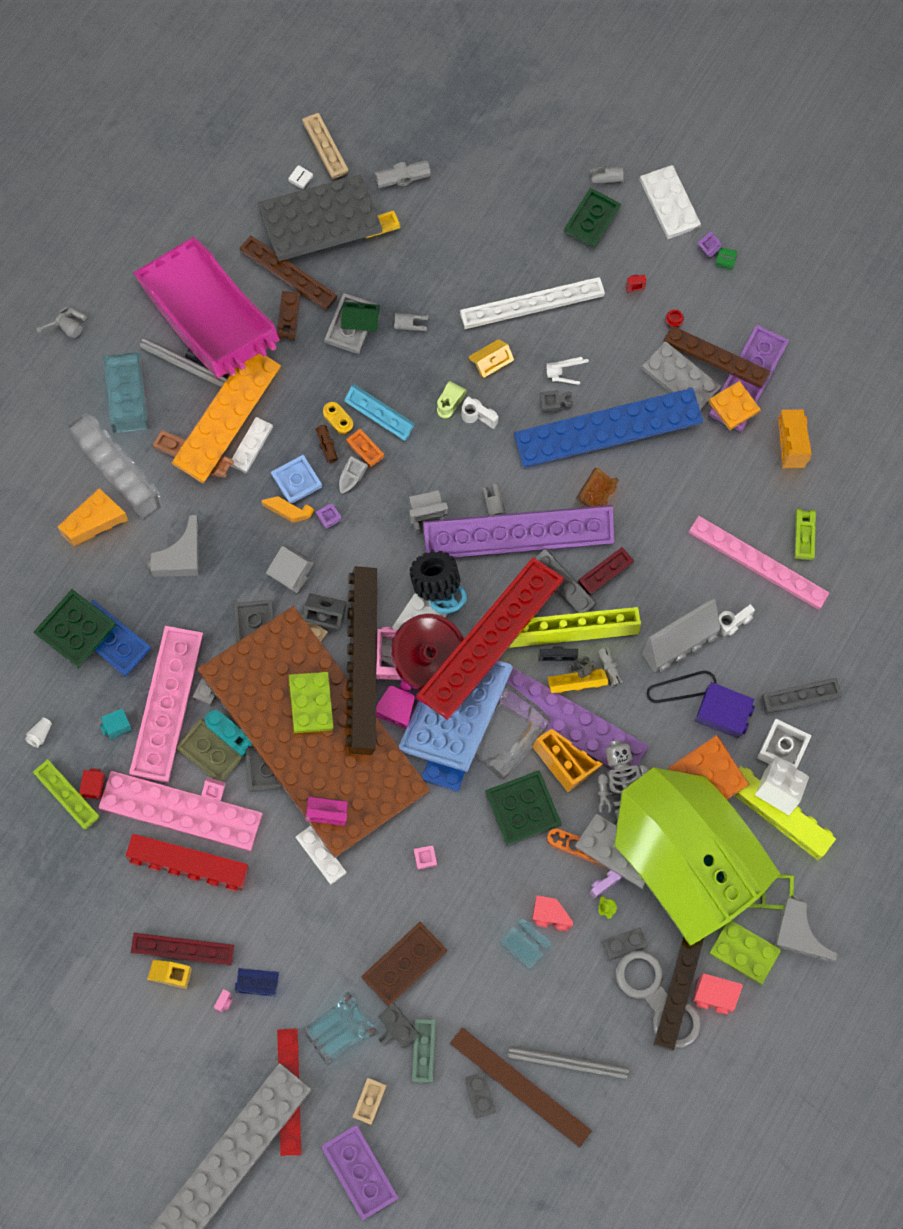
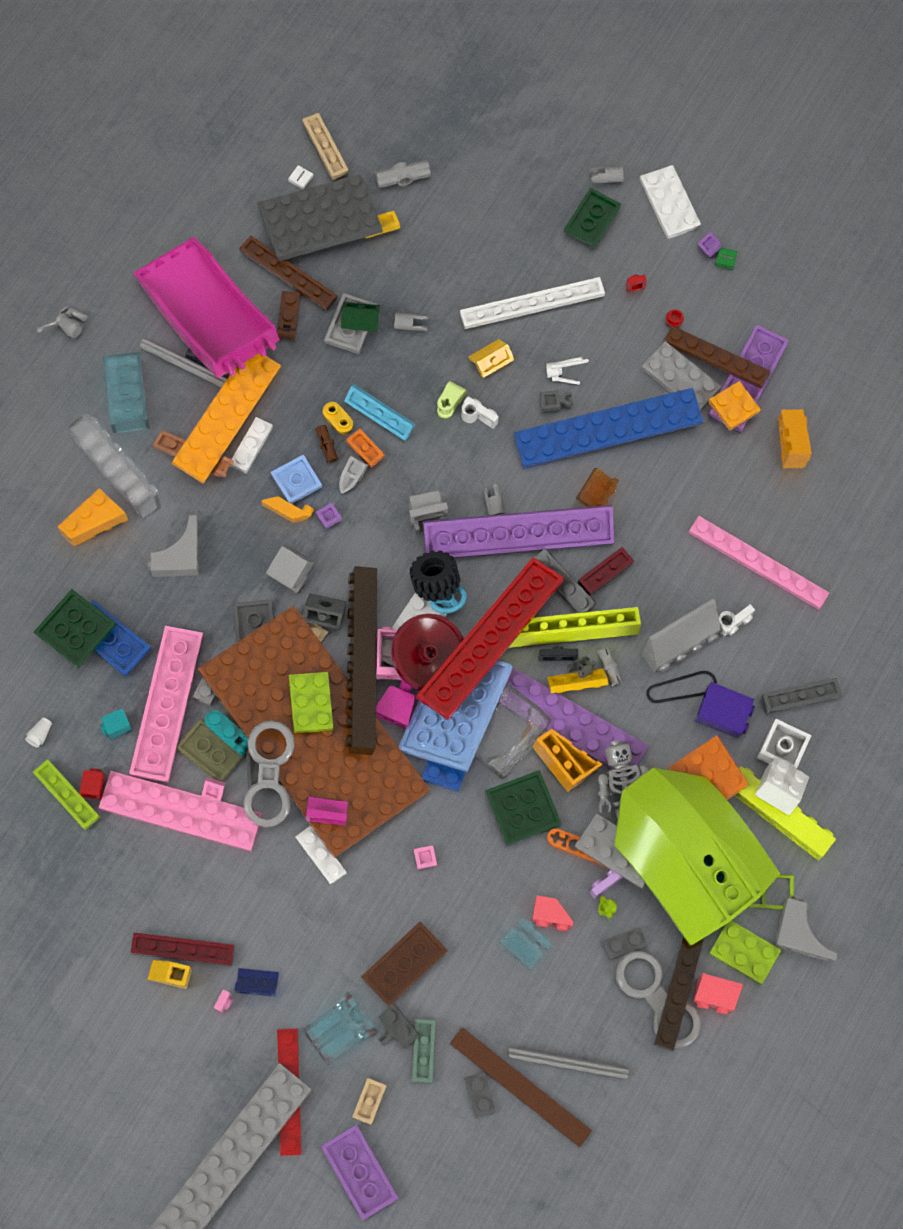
red brick [125,833,249,892] -> none
lime plate [794,508,816,560] -> none
none -> light grey bar [243,720,295,827]

